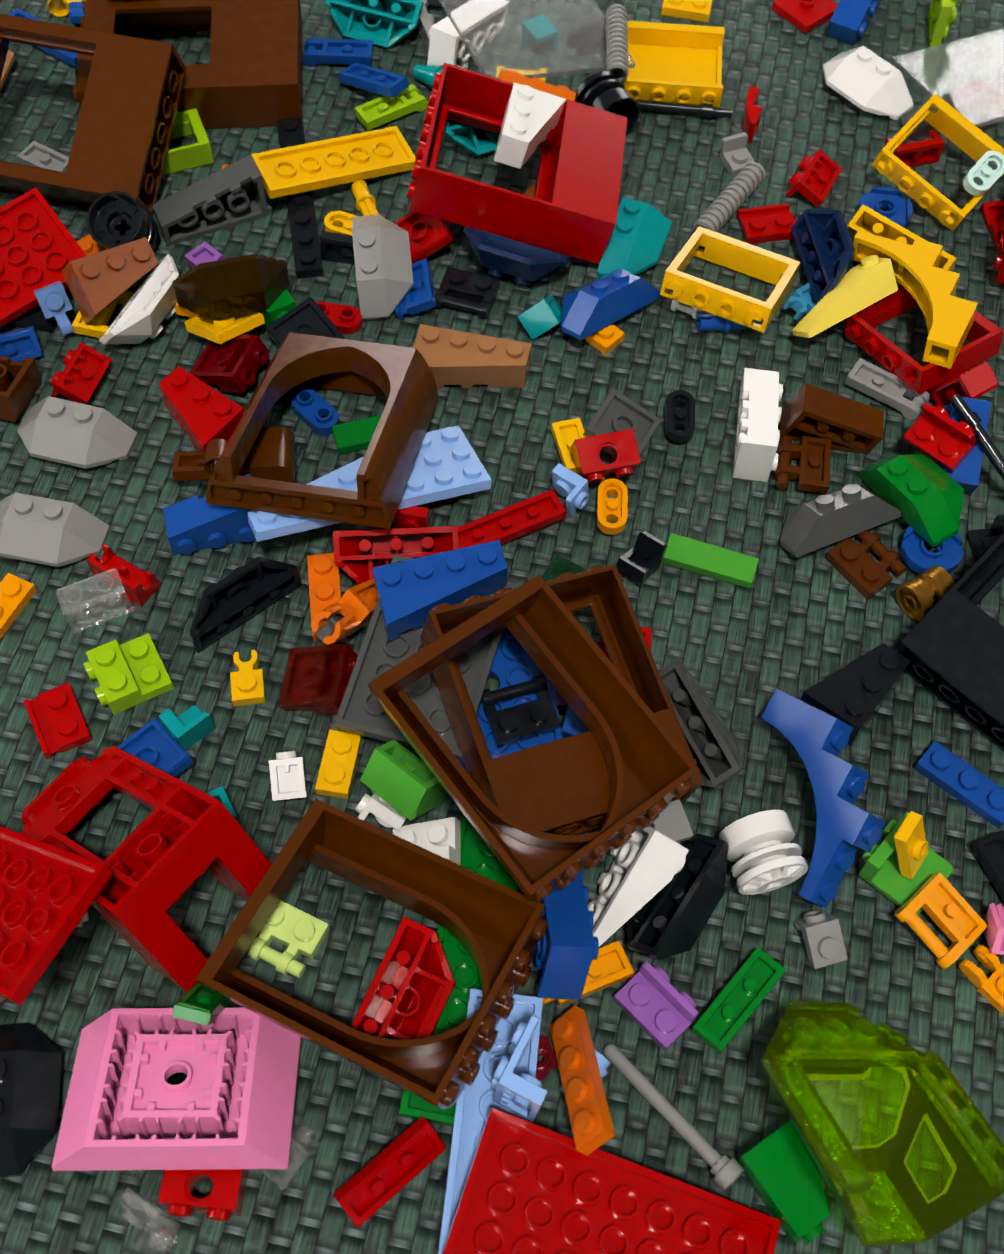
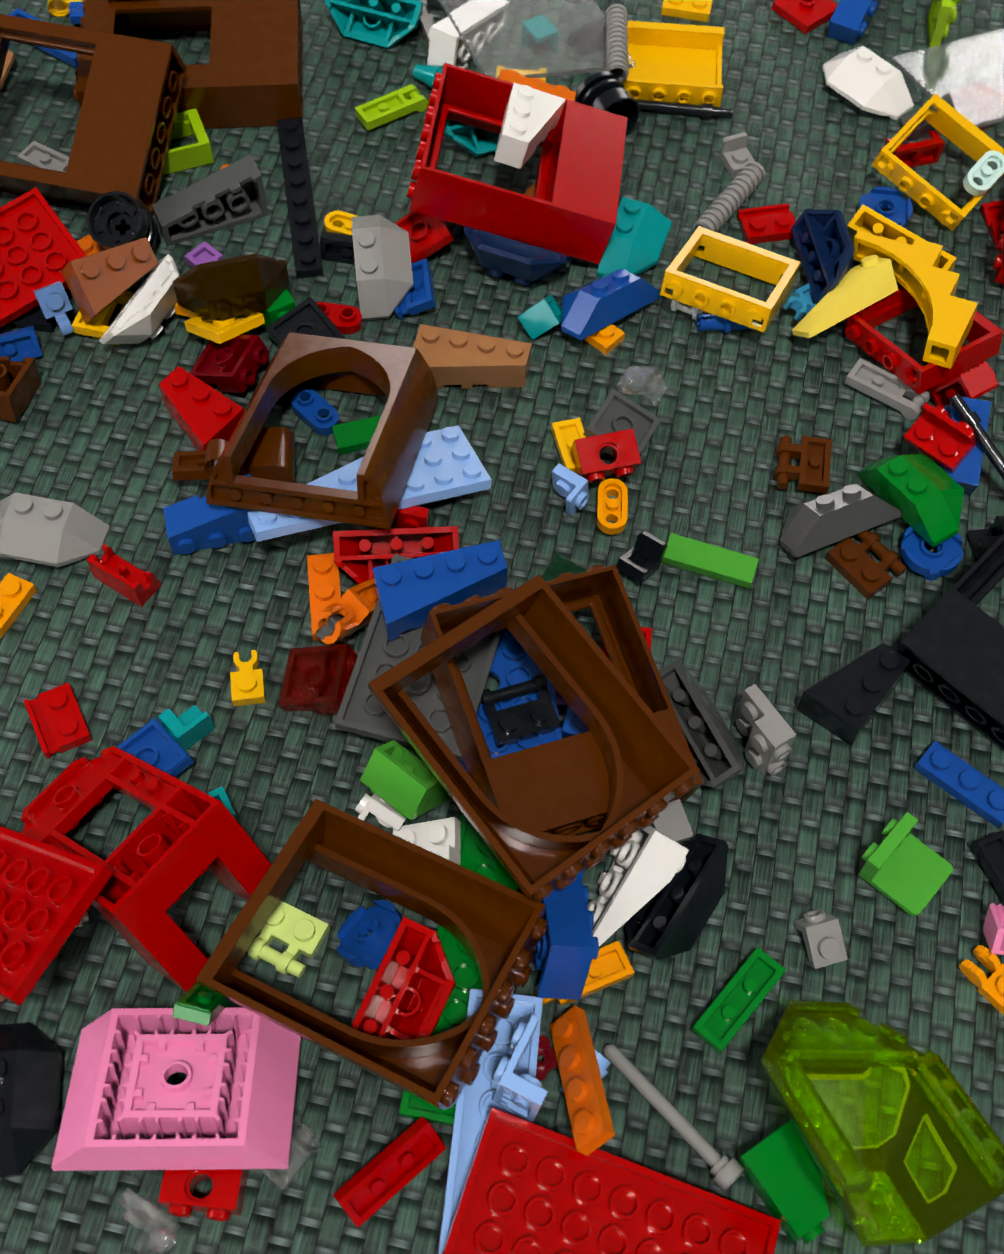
light grey wedge [17,396,138,469] -> none
red bracket [50,342,112,405] -> none
clear bracket [56,568,134,633] -> none
lime plate [83,633,174,715] -> none
black wedge [189,557,302,653] -> none
yellow plate [251,126,416,199] -> none
white bracket [269,751,307,801] -> none
blue plate [302,38,374,67] -> none
yellow plate [315,729,362,799] -> none
blue plate [338,62,409,98] -> none
yellow axle [351,180,379,216] -> none
black plate [435,267,500,318] -> none
red plate [458,489,567,549] -> none
medium lavender bracket [613,961,699,1052] -> none
black plate [665,390,695,443] -> none
white wheel [719,809,809,895] -> none
white wedge [732,368,783,482] -> none
red slope [742,86,763,143] -> none
blue arch [761,689,886,908] -> none
reddish brown wedge [778,383,884,454] -> none
red bracket [785,149,842,207] -> none
yellow plate [894,811,929,880] -> none
light orange plate [894,872,988,969] -> none
pearl gold wheel [896,565,956,621] -> none
none -> blue plate [336,900,402,970]
none -> clear bracket [616,366,667,406]
none -> light grey plate [735,684,797,776]

